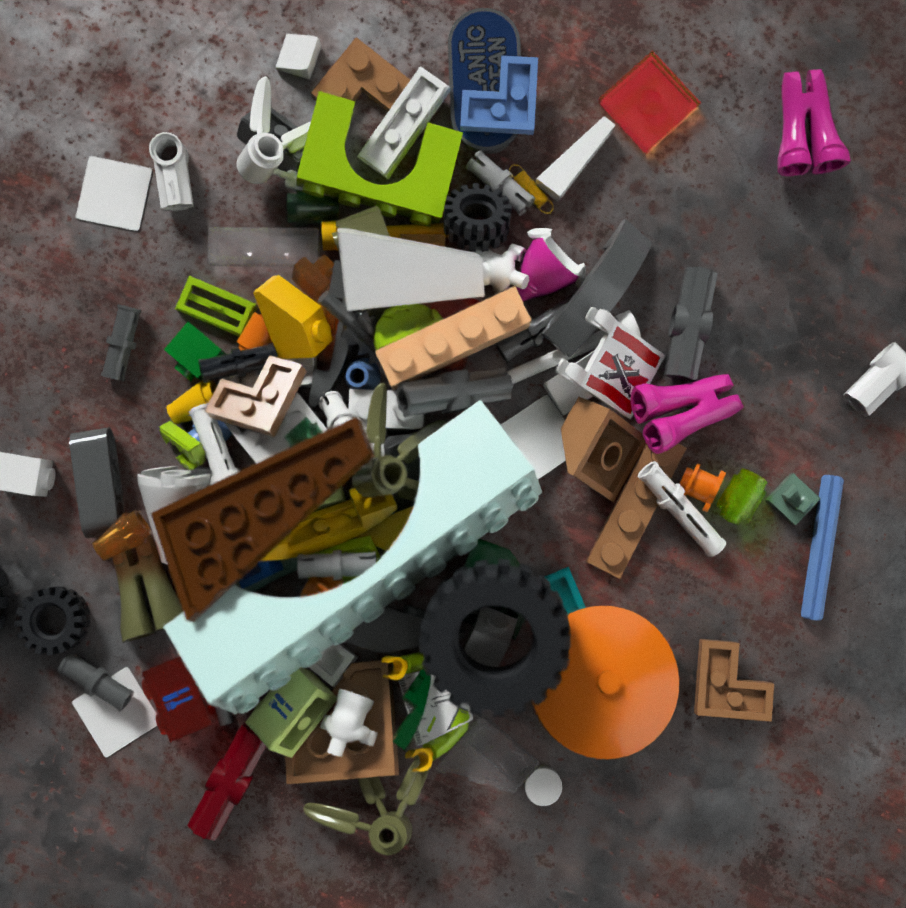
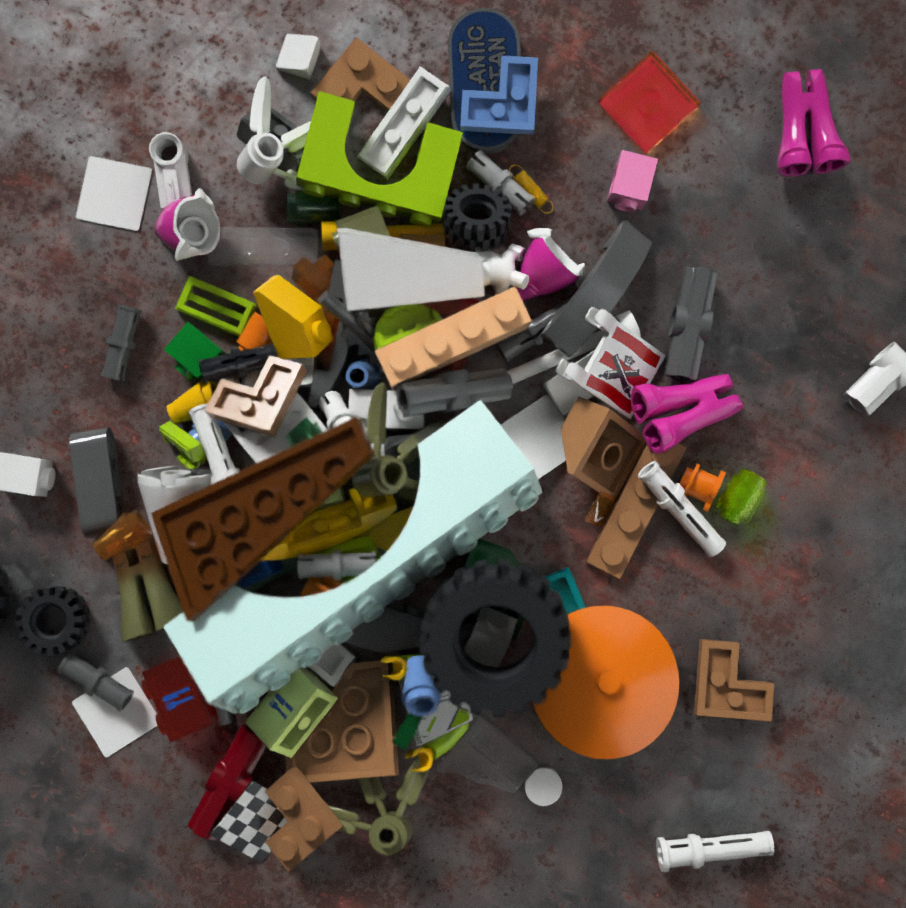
white piece [320,689,378,757] -> none
white piece [535,116,615,202] -> none
sand green tile [765,473,821,525] -> none
medium blue axle [801,475,844,621] -> none
none -> white hat [154,188,220,261]
none -> sticker [211,782,288,862]
none -> medium nougat plate [265,765,343,872]
none -> medium blue cone [402,656,441,716]
none -> clear orange sticker [584,491,617,527]
none -> bright pink brick [607,150,658,212]
none -> white pin [656,831,774,872]

